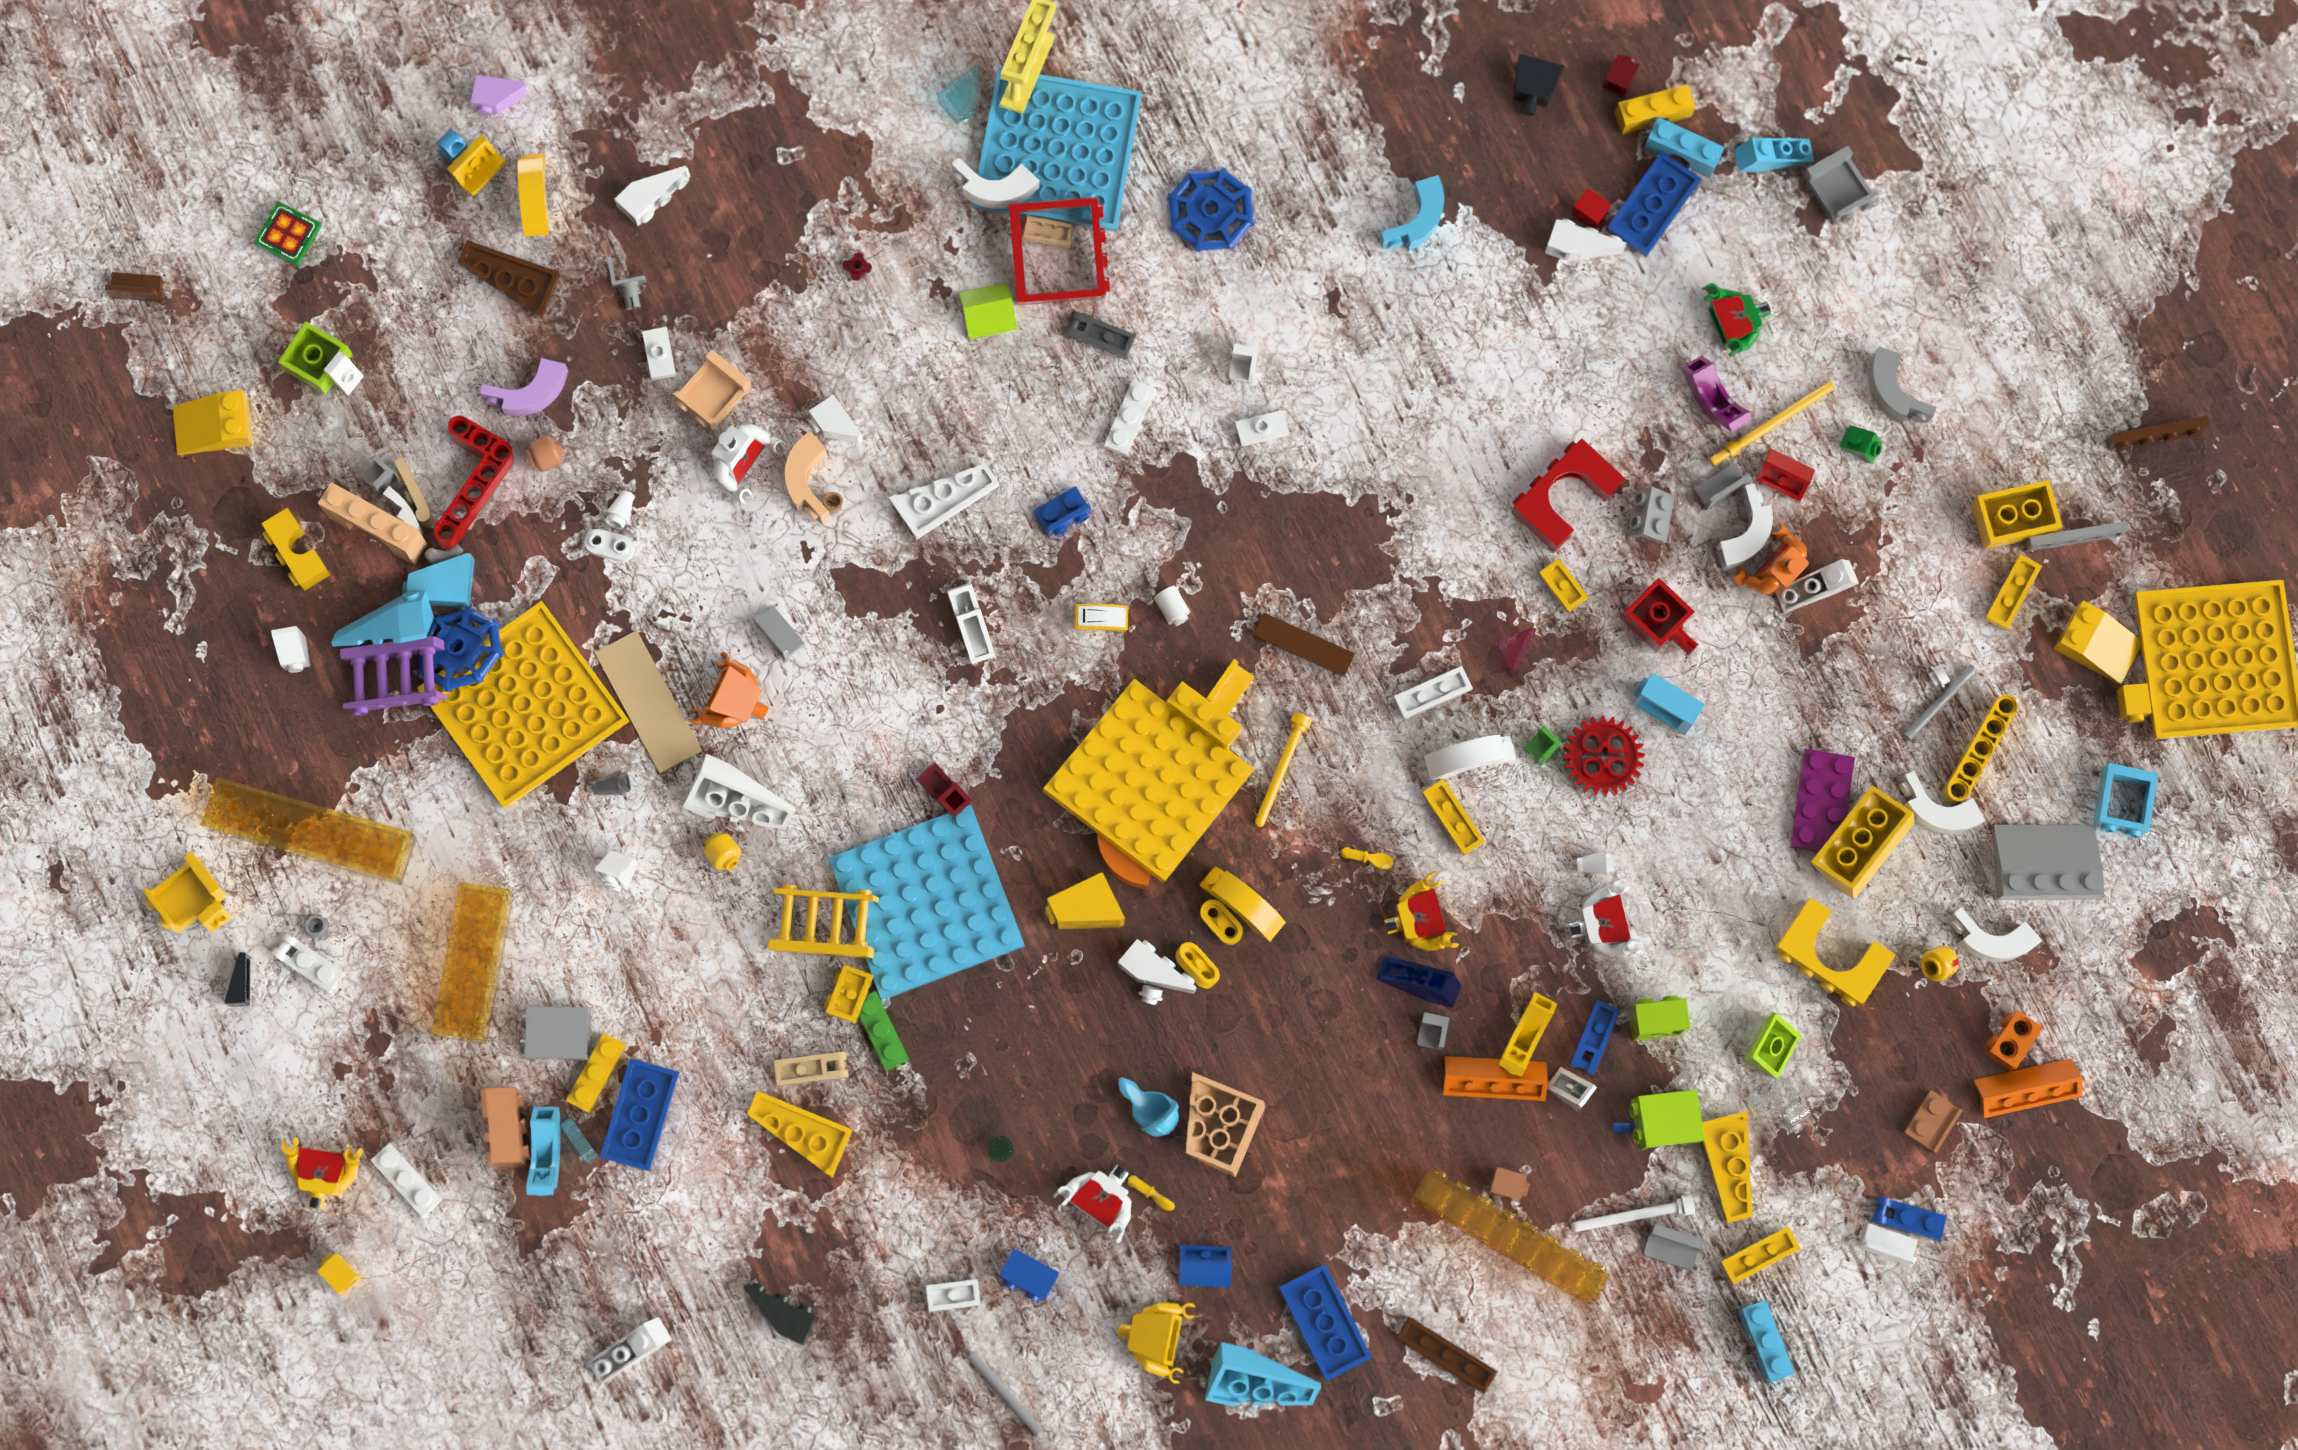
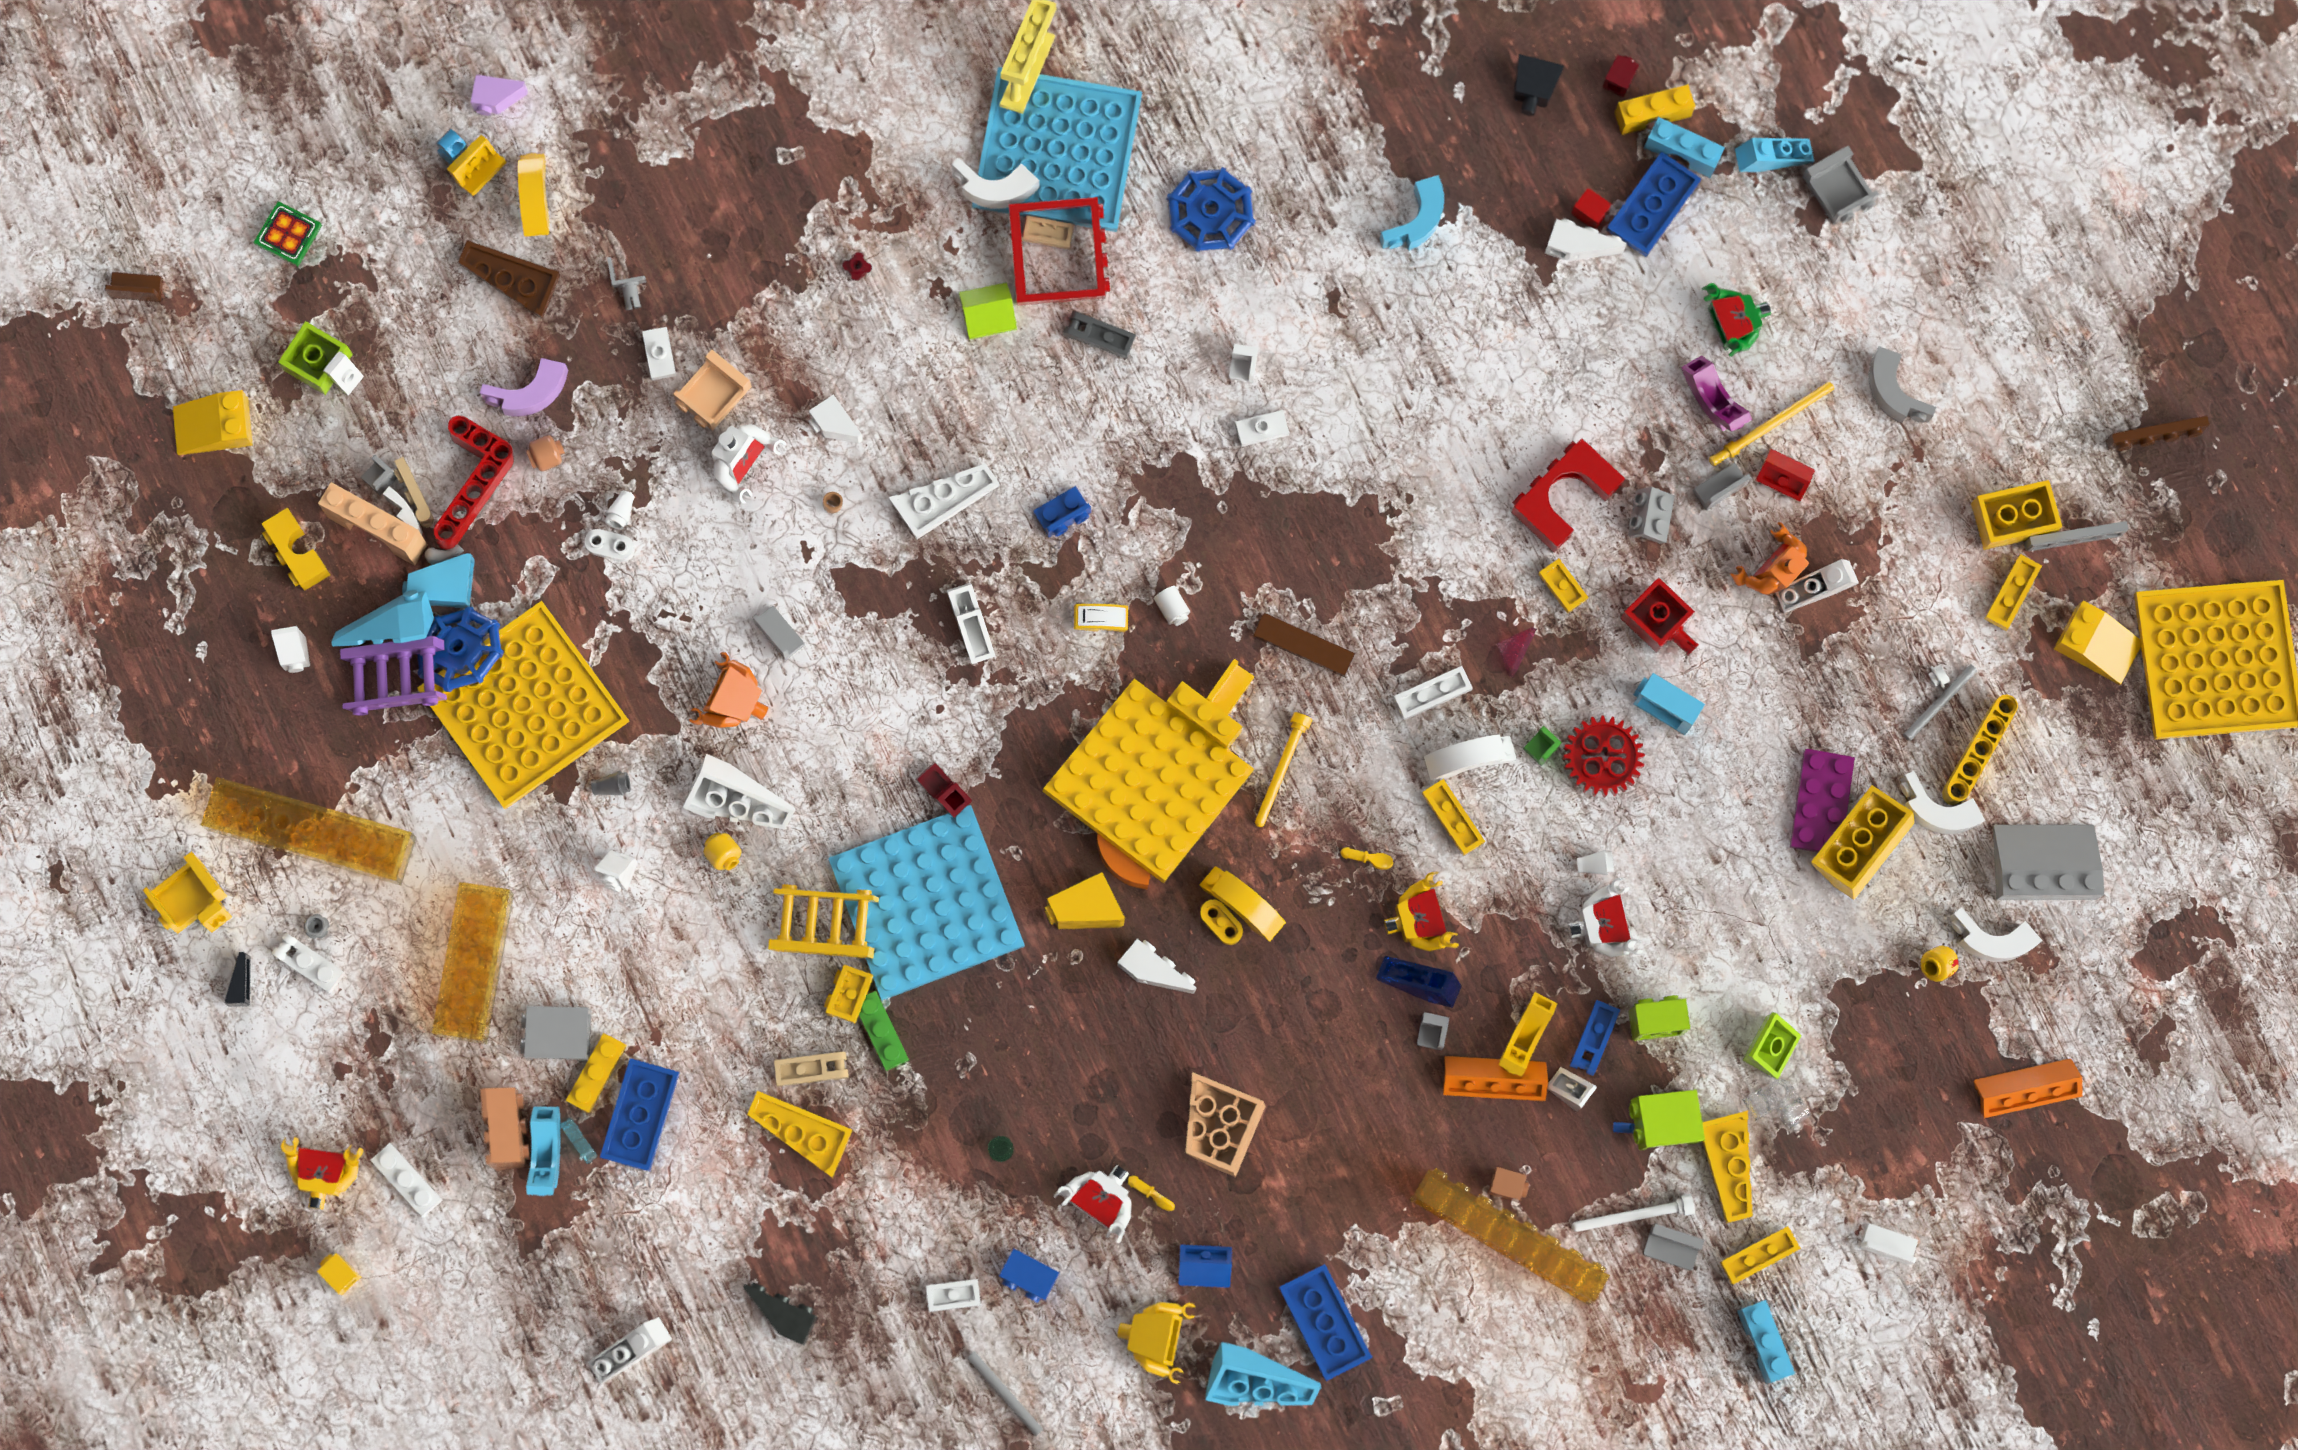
tan window [594,630,702,774] -> none
white slope [615,166,690,226] -> none
light nougat arch [785,431,830,523] -> none
clear light blue slope [938,66,980,124] -> none
white plate [1104,379,1156,457] -> none
medium azure piece [1118,1077,1179,1137] -> none
white plate [1138,985,1163,1005] -> none
yellow plate [1175,942,1220,988] -> none
reddish brown tile [1395,1316,1498,1394] -> none
white arch [1716,483,1773,571] -> none
yellow arch [1774,897,1896,1008] -> none
green bracket [1839,425,1882,464] -> none
blue plate [1871,1196,1947,1241] -> none
nougat plate [1903,1090,1963,1154] -> none
orange brick [1985,1010,2044,1072] -> none
medium azure window [2093,763,2158,838] -> none
yellow brick [2116,683,2152,723] -> none

